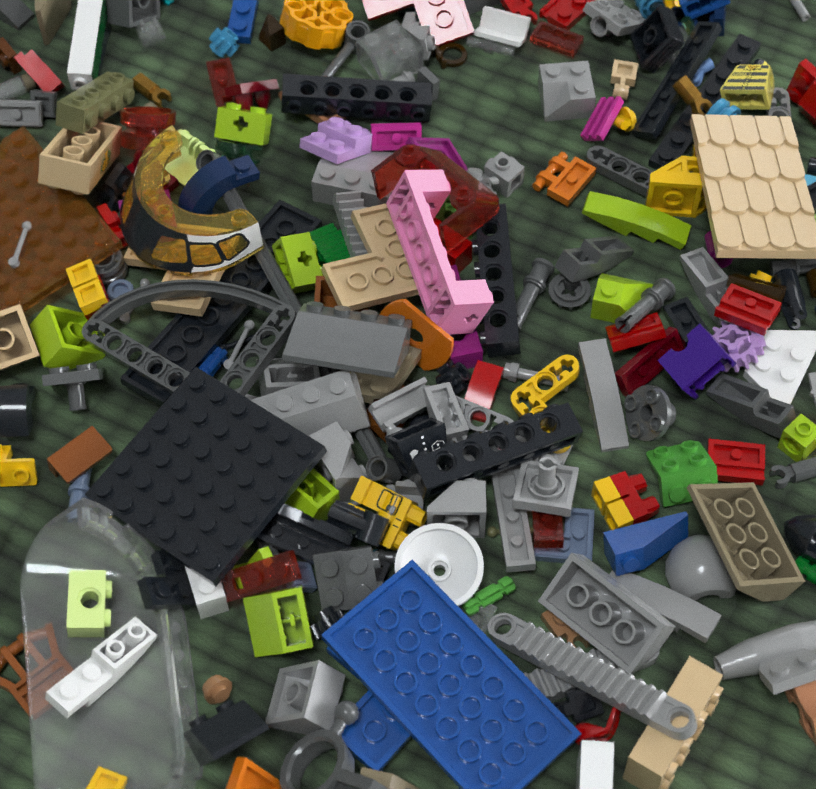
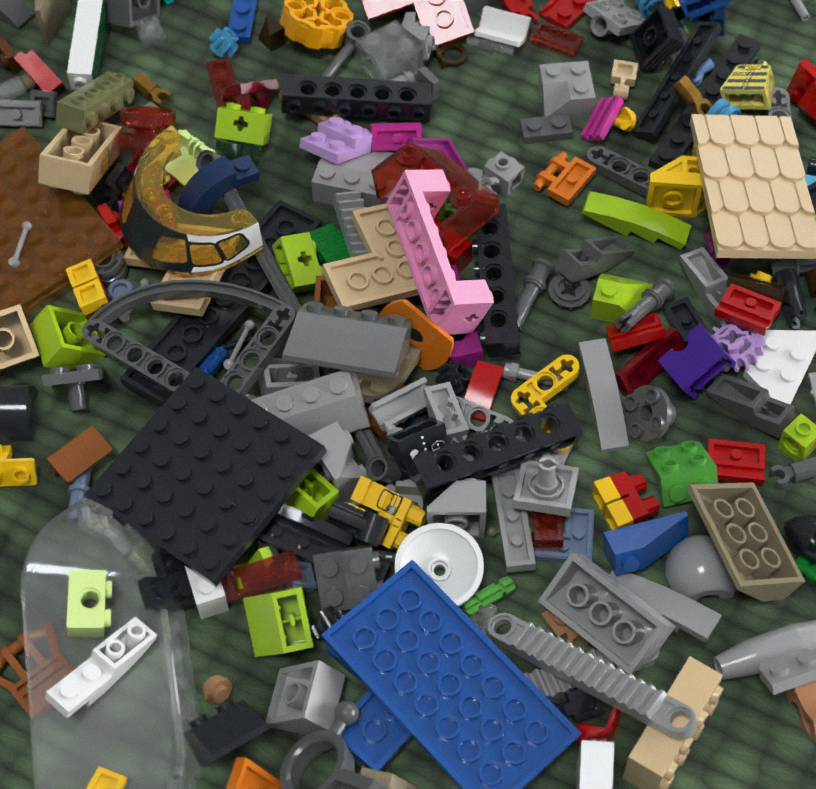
none -> dark grey plate [519,114,573,144]

